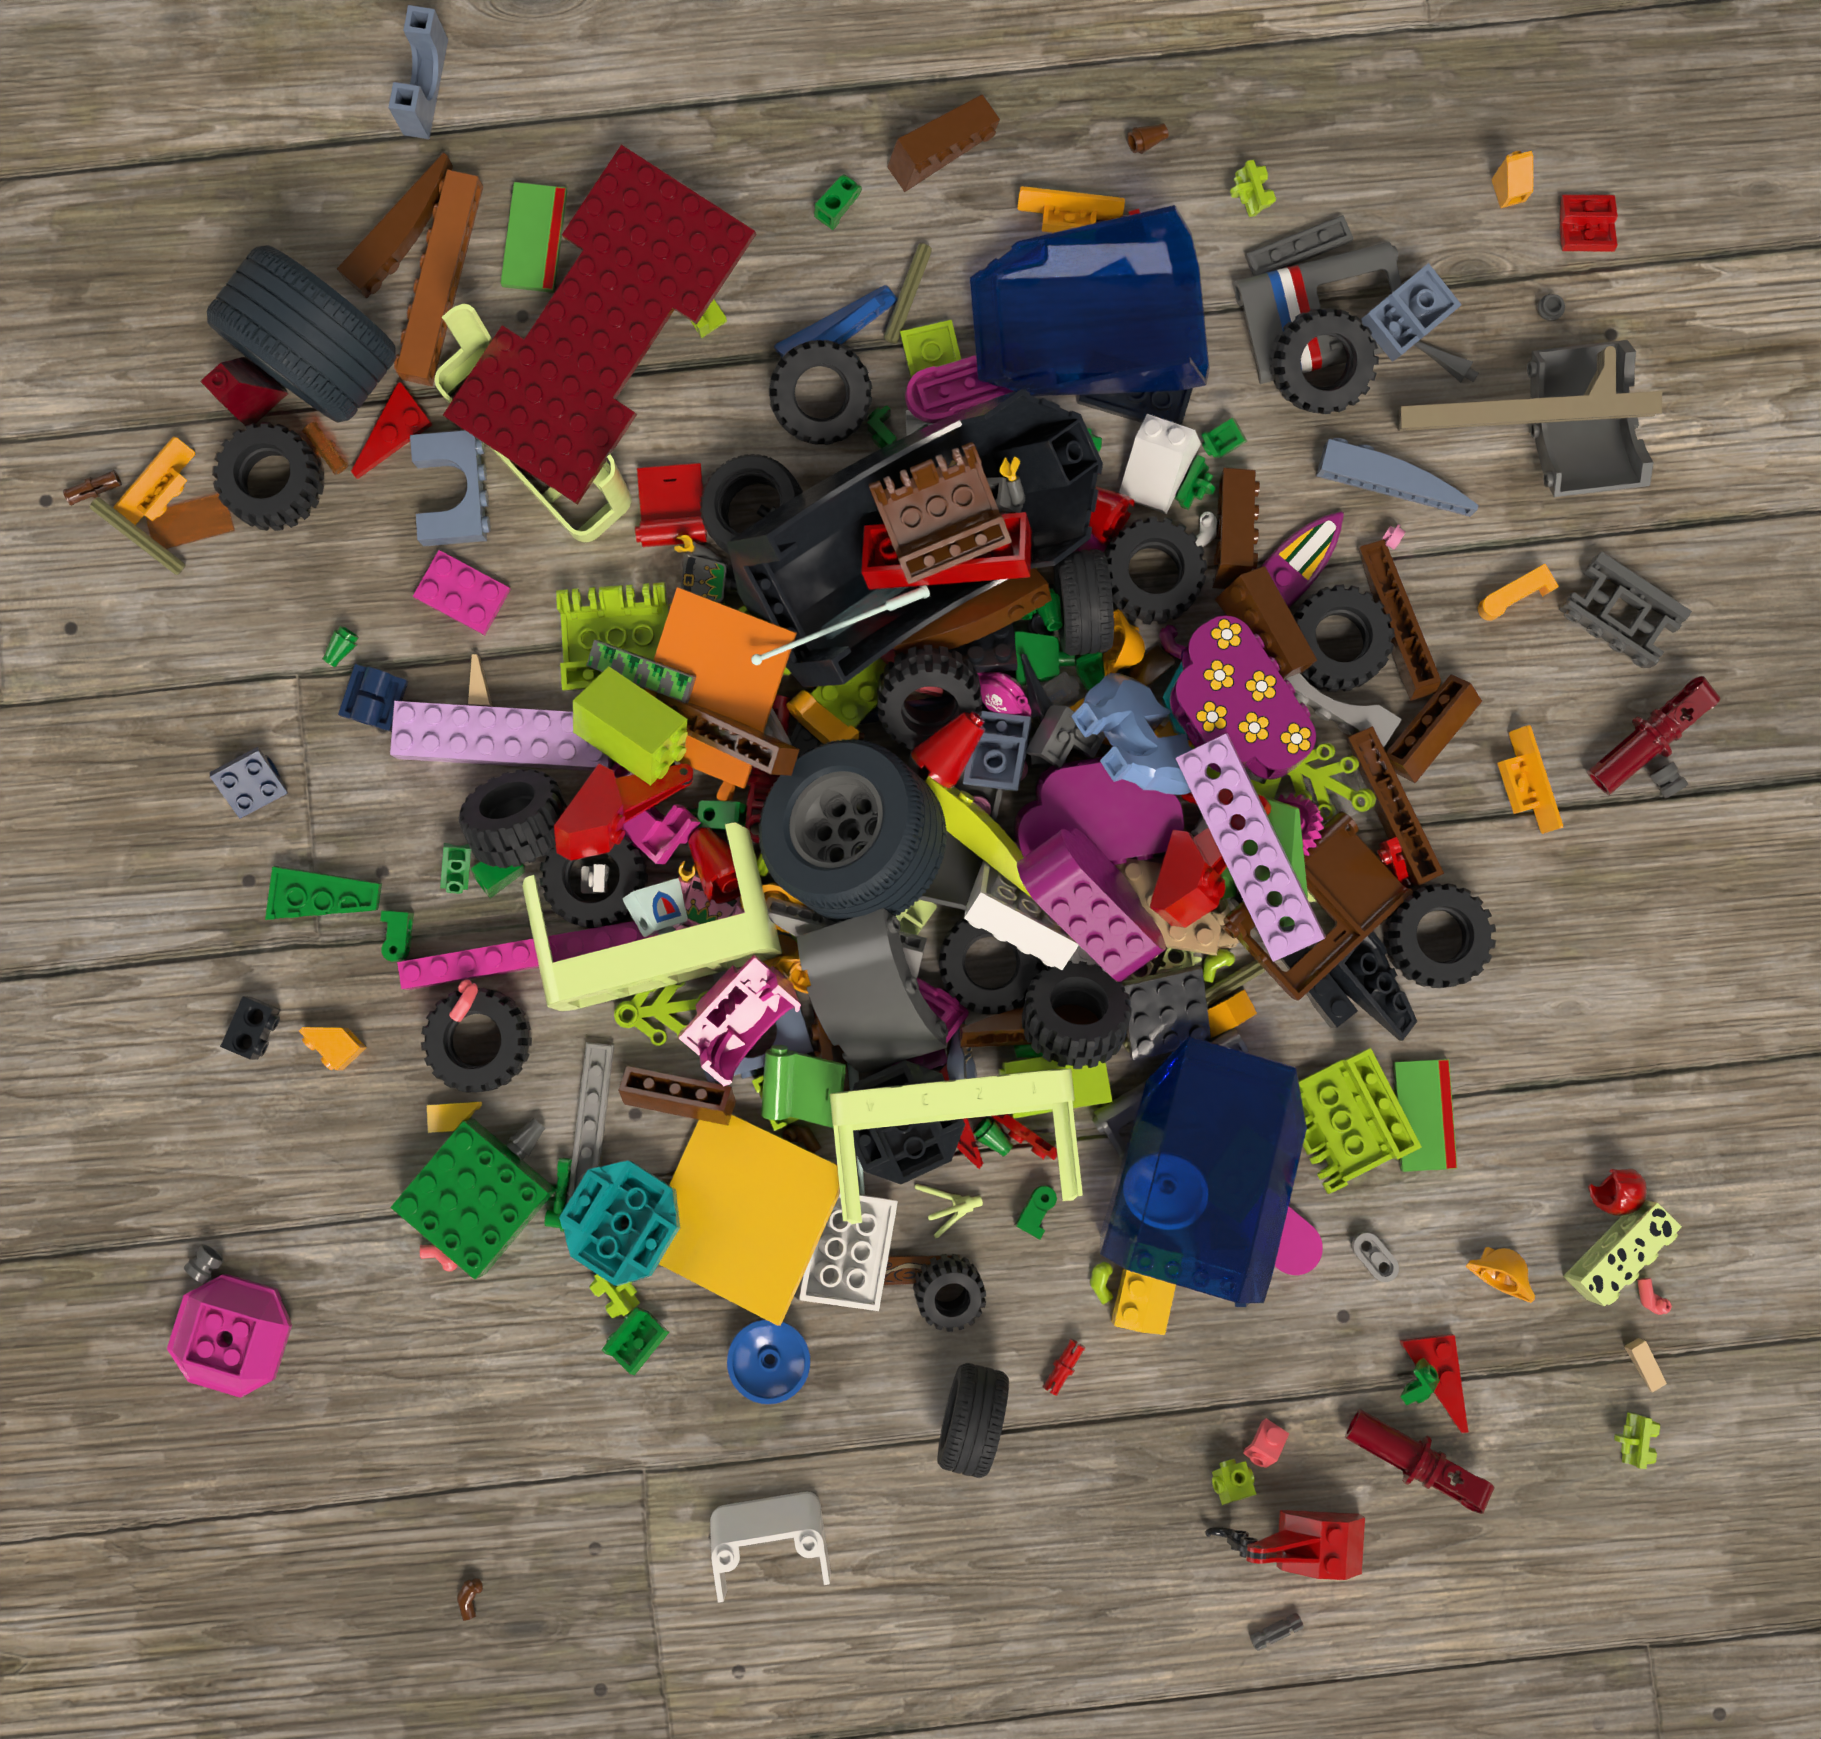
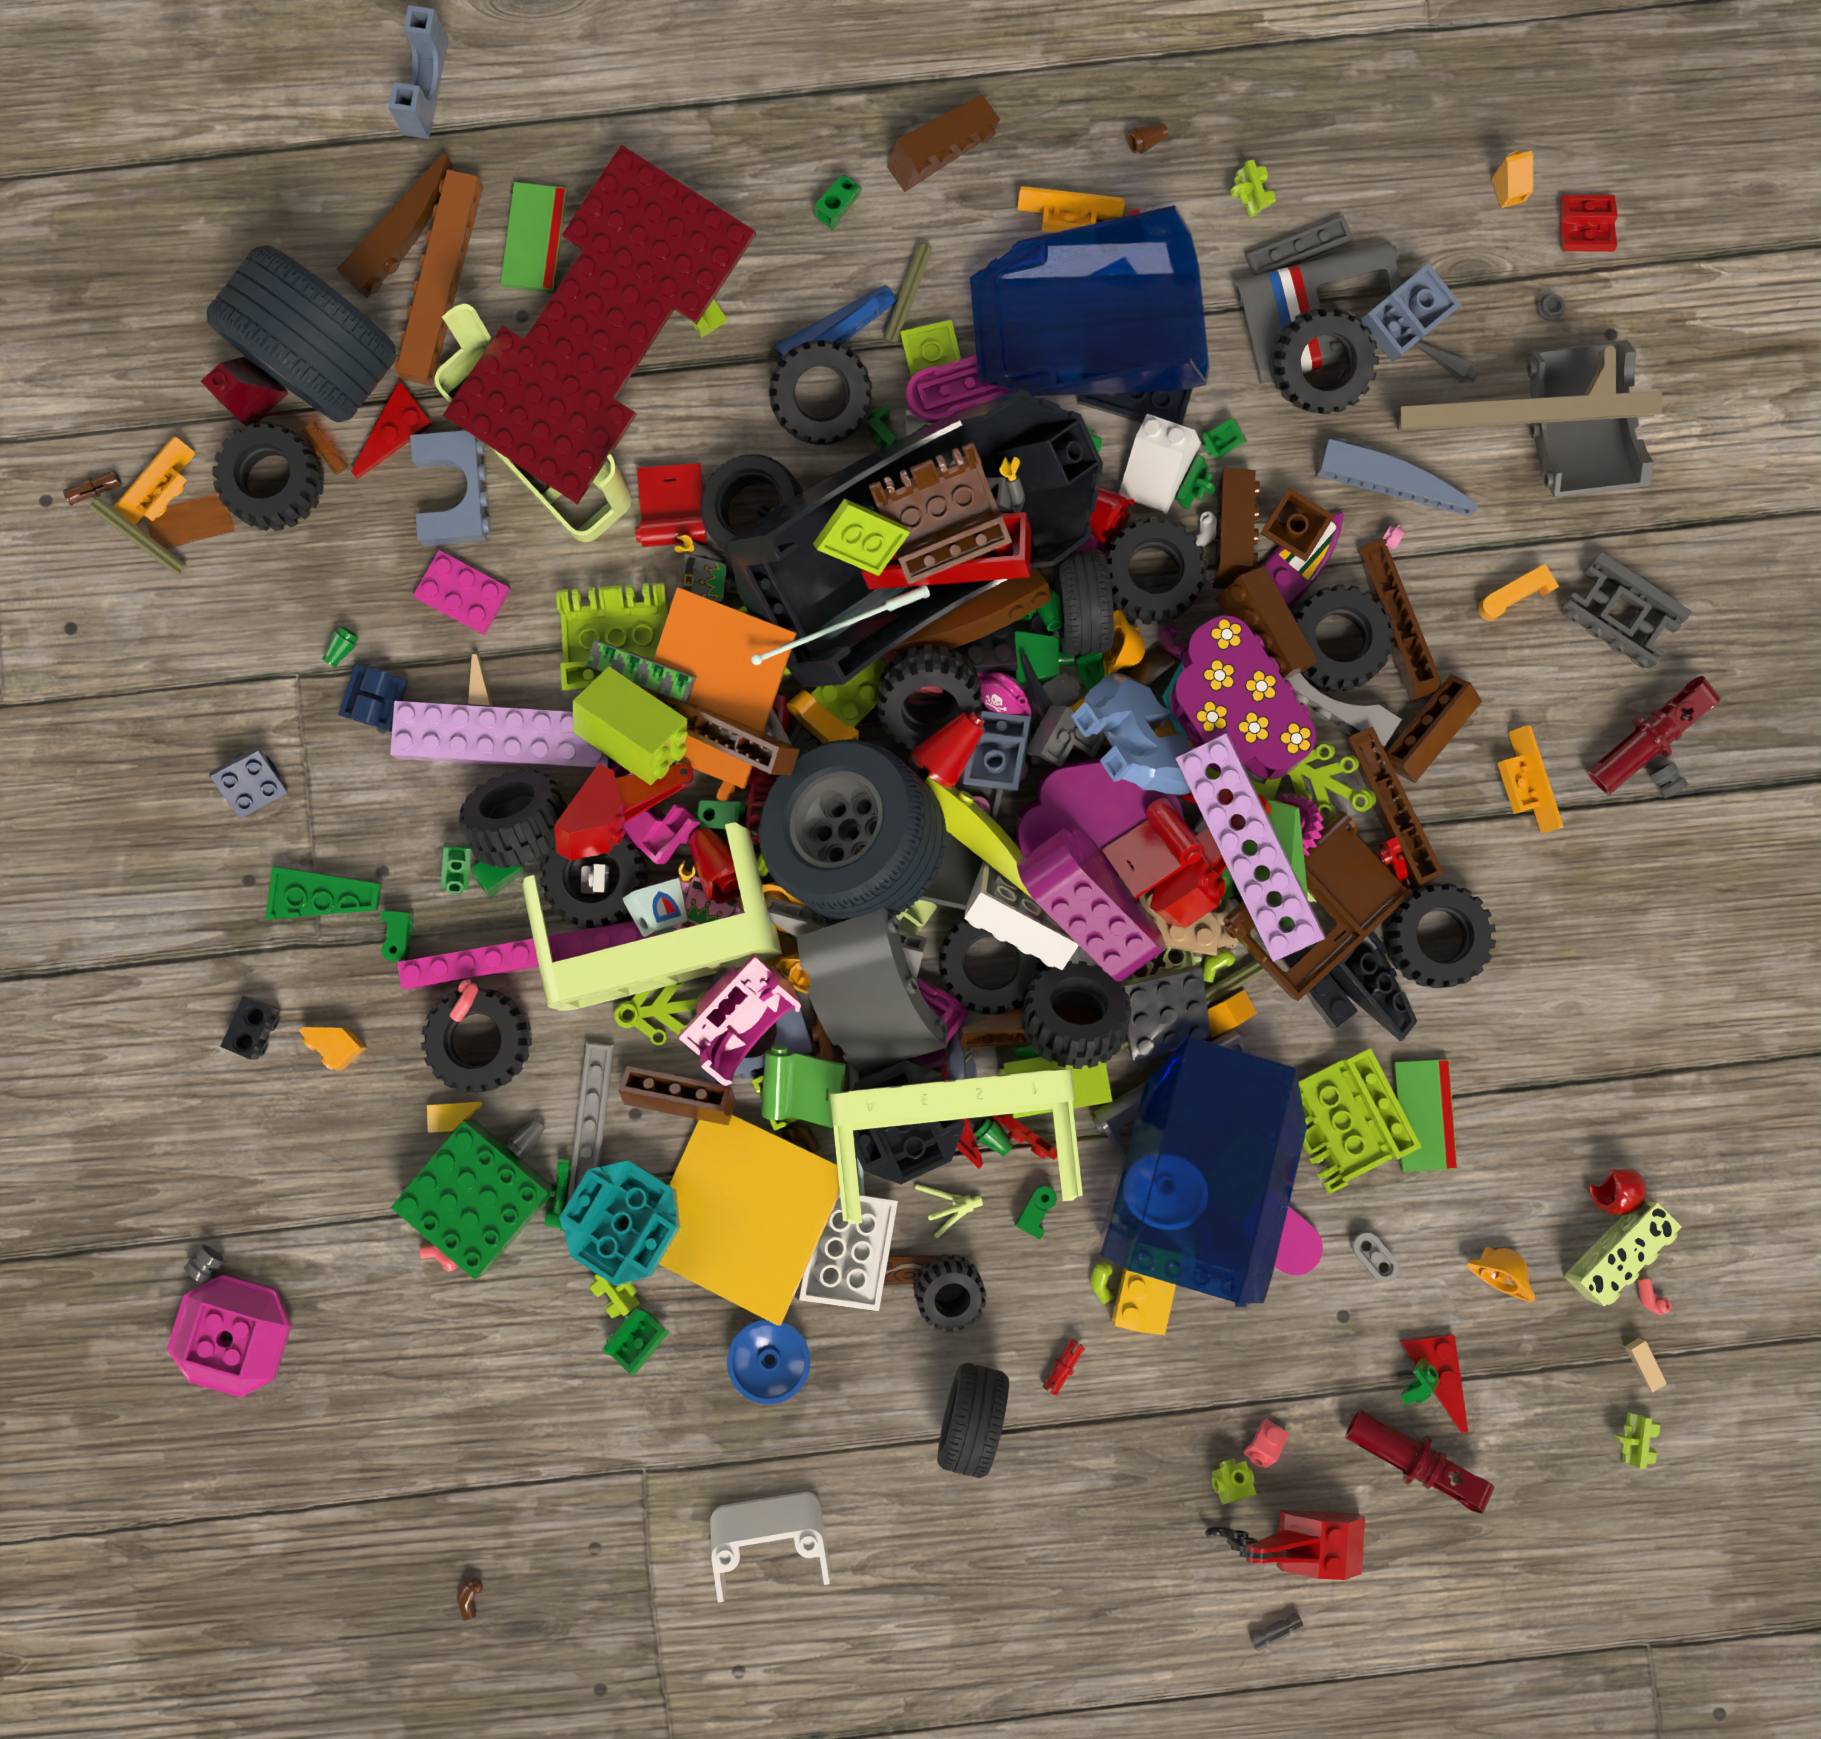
none -> lime plate [813,499,910,576]
none -> red door [1102,798,1204,899]
none -> reddish brown slope [1260,487,1335,562]

